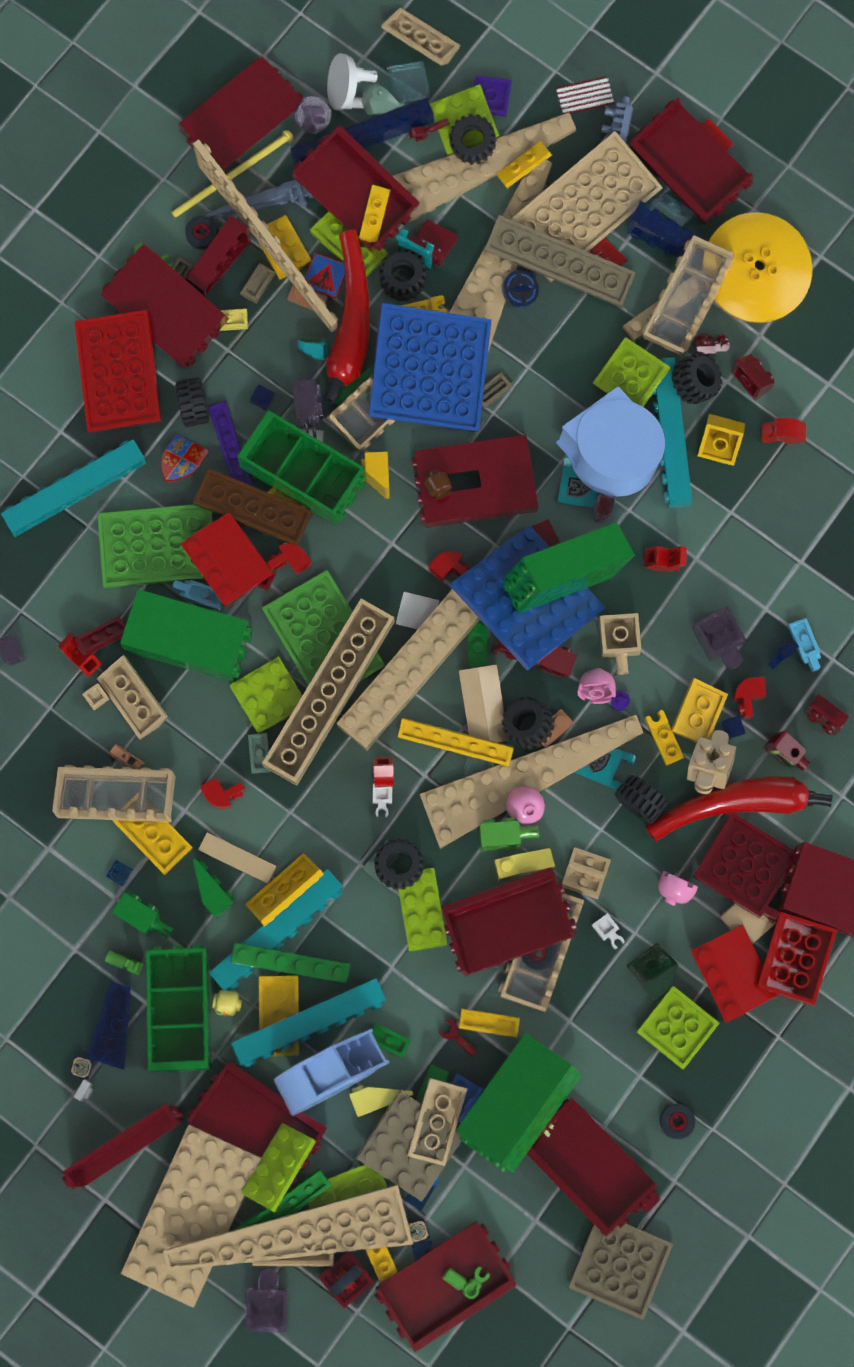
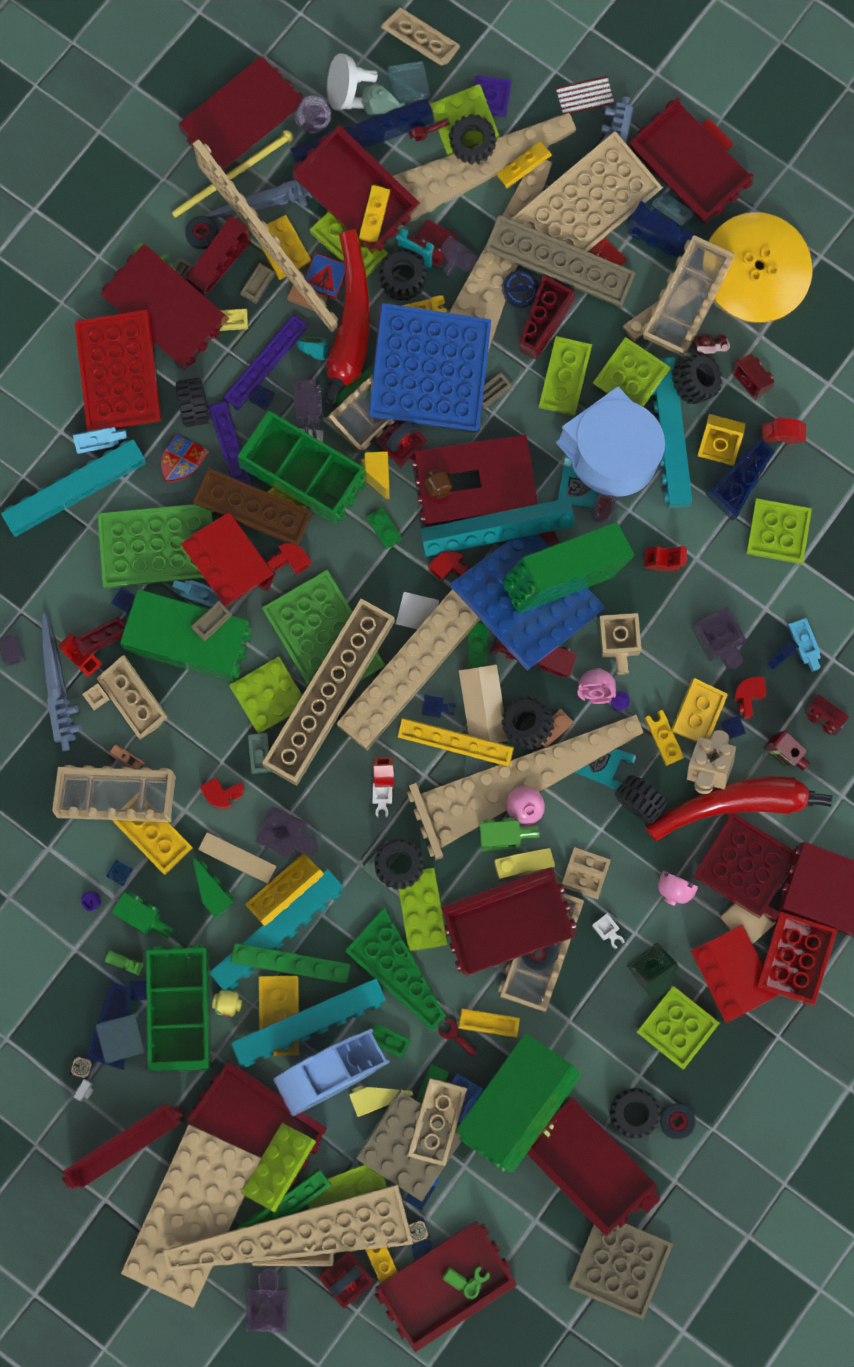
none -> sand blue piece [42,611,82,751]
none -> medium azure hinge [73,427,127,454]
none -> dark purple tile [81,891,101,911]
none -> clear light blue tile [96,1014,145,1063]
none -> clear blue plate [111,587,135,614]
none -> clear blue plate [130,980,147,1001]
none -> dark tan tile [191,601,232,642]
none -> dark purple tile [223,314,308,410]
none -> clear purple brick [255,806,318,860]
none -> green wing [345,908,445,1031]
none -> green plate [366,508,402,550]
none -> dark red plate [374,421,428,468]
none -> tan plate [407,783,443,860]
none -> teal brick [420,498,575,557]
none -> clear blue plate [422,695,456,718]
none -> clear purple plate [440,235,479,275]
none -> dark red wedge [519,275,576,360]
none -> lime plate [539,336,592,416]
none -> black tyre [609,1088,661,1139]
none -> clear blue wedge [705,438,775,521]
none -> lime plate [746,498,812,564]

